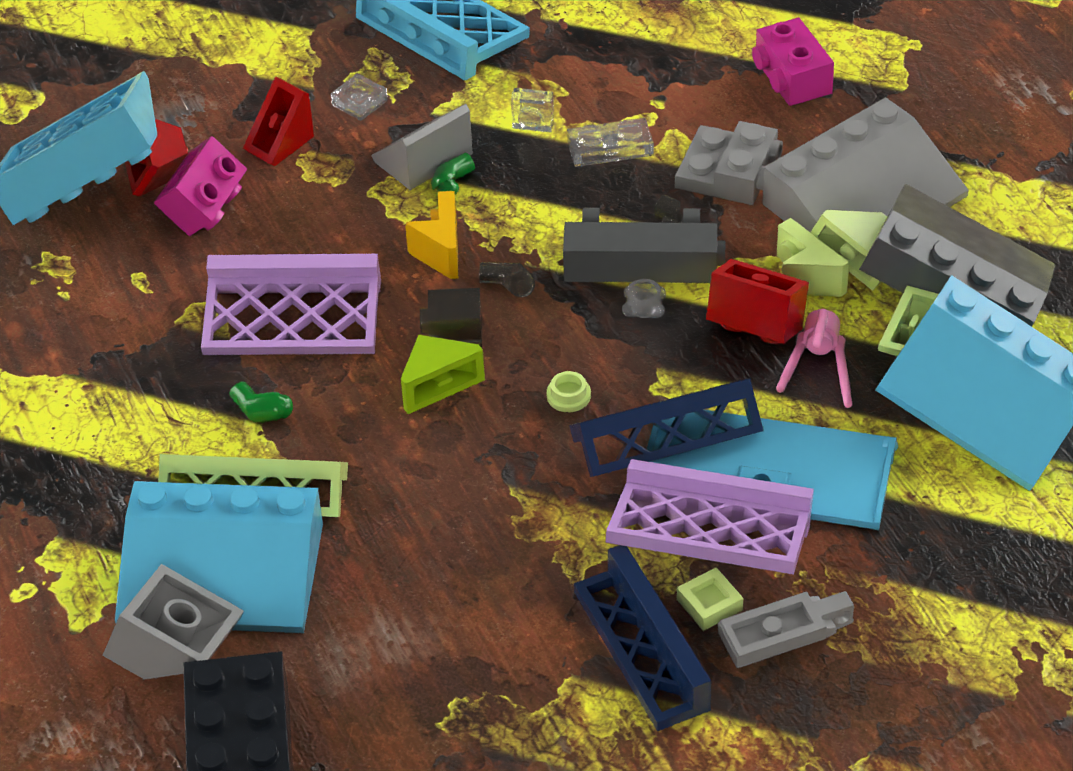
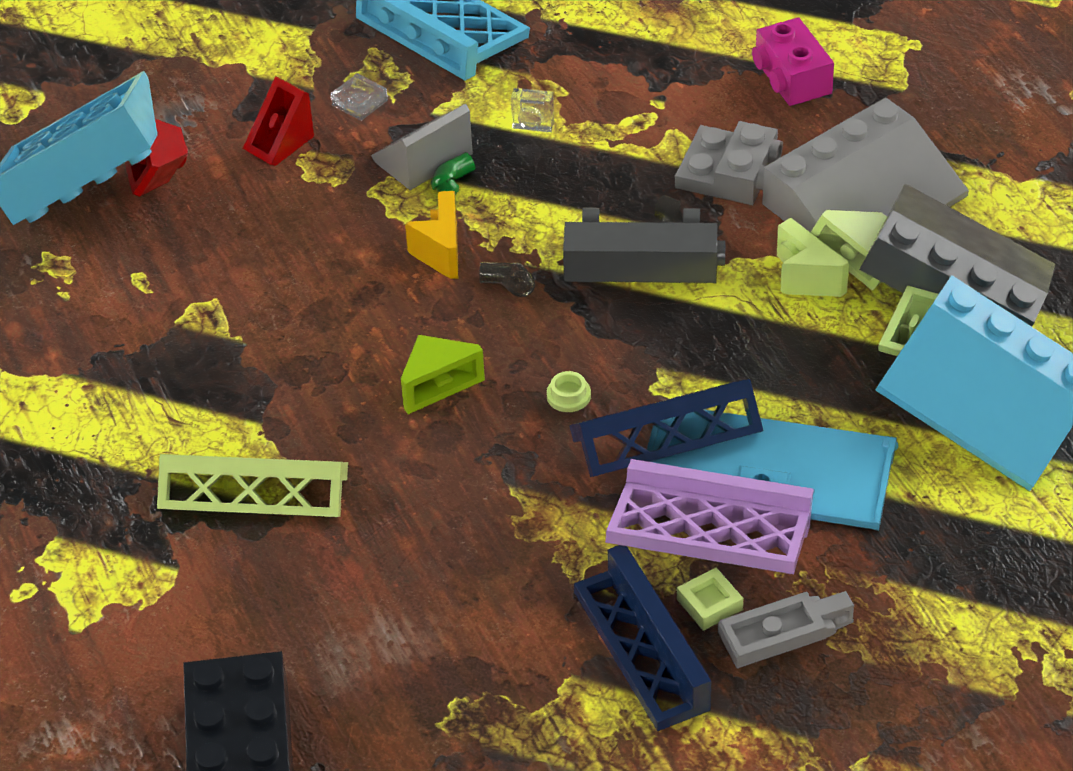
light grey slope [102,564,244,680] -> none
medium azure slope [115,481,323,633] -> none
dark pink brick [154,136,247,237] -> none
lavender fence [201,254,381,355] -> none
green arm [229,381,293,423] -> none
clear smoke brick [420,288,482,348] -> none
clear plate [567,118,654,167] -> none
clear plate [622,279,666,318] -> none
red brick [706,259,809,344] -> none
bright pink plant [776,309,852,408] -> none

